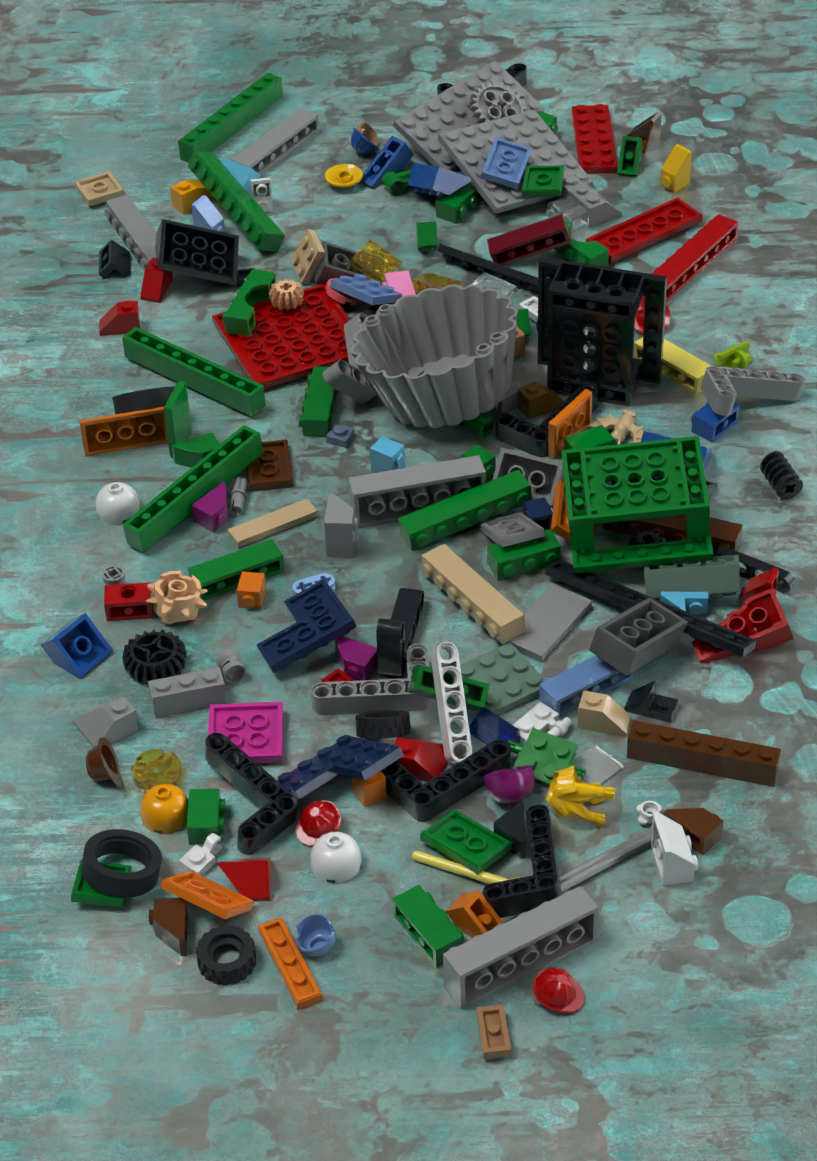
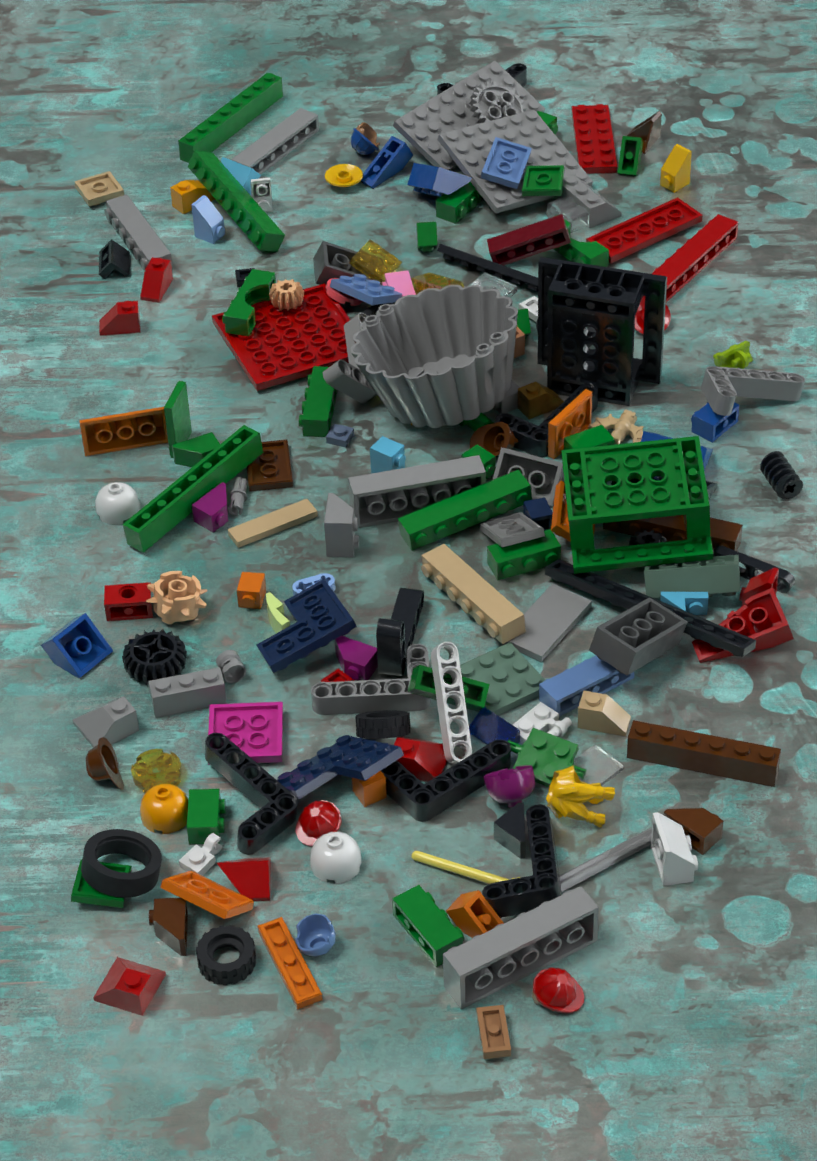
light grey wheel [102,565,126,589] -> none
black tyre [112,386,175,414] -> none
green brick [122,327,266,417] -> none
black slope [155,219,239,285] -> none
green brick [188,539,285,601] -> none
tan plate [291,229,325,285] -> none
green piece [382,169,412,196] -> none
green tile [420,809,512,874] -> none
black slope [624,681,678,723] -> none
light yellow brick [634,337,712,395] -> none
white plate [637,801,662,825] -> none
none -> red slope [93,957,166,1016]
none -> yellowish green slope [266,592,290,633]
none -> reddish brown piece [470,422,518,456]

